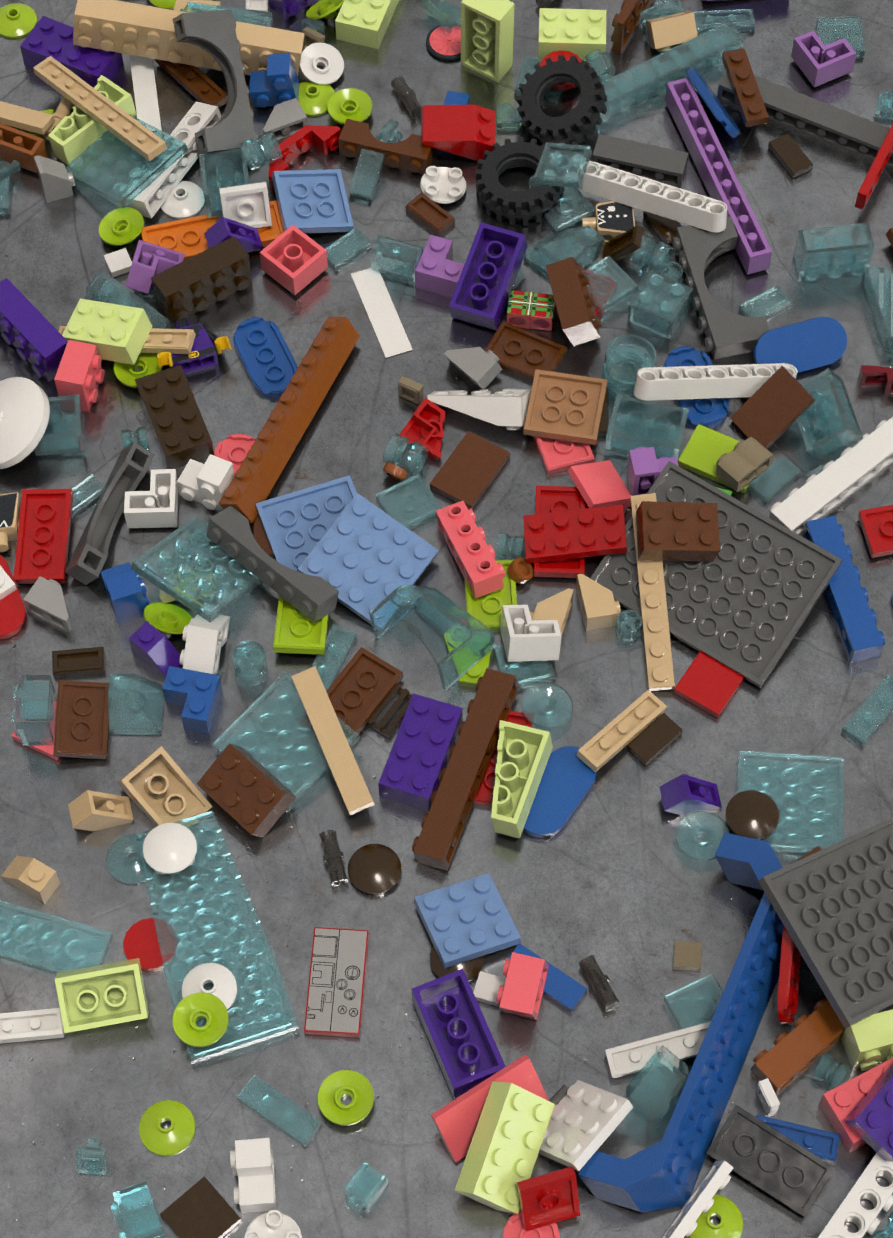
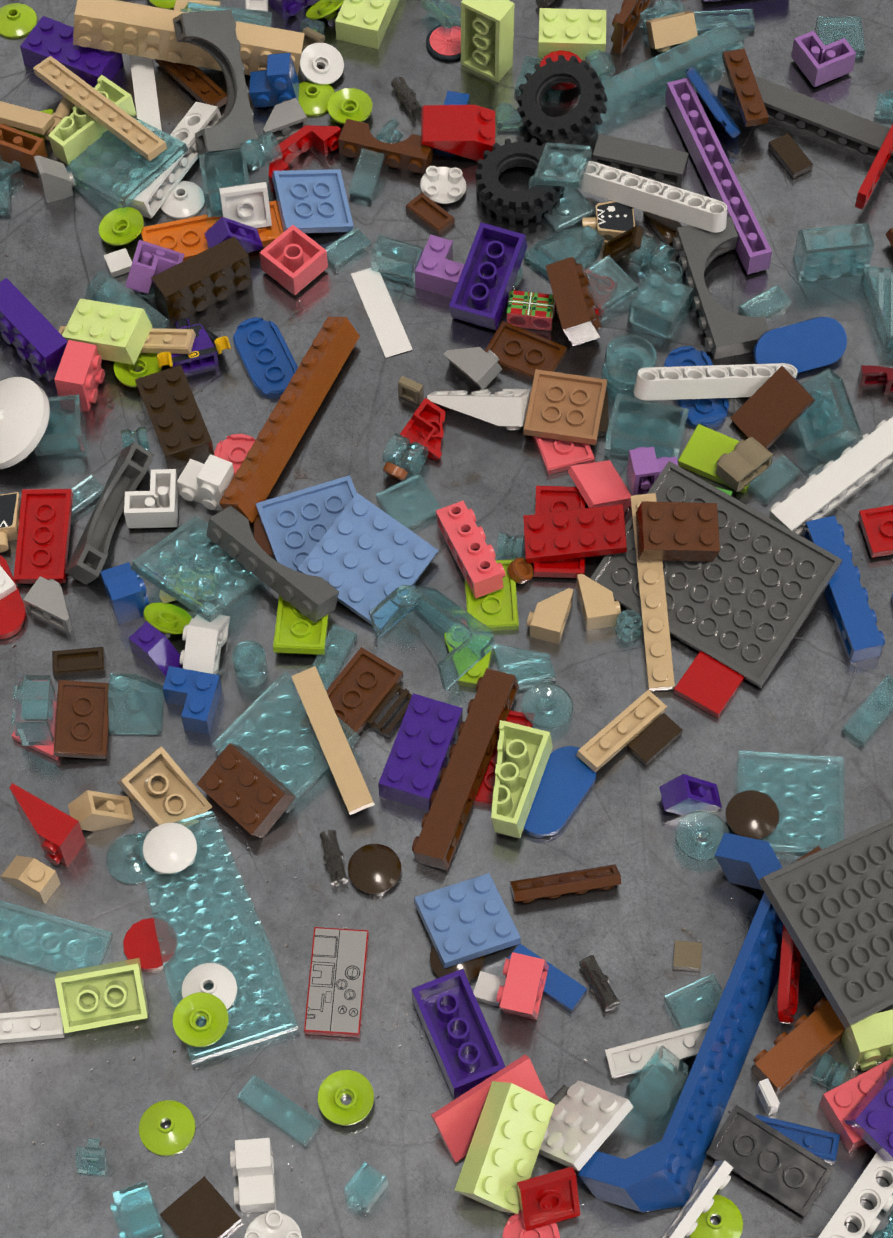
reddish brown tile [430,431,510,509] -> none
white brick [500,605,562,662] -> none
none -> red slope [9,783,86,868]
none -> reddish brown plate [510,864,621,903]

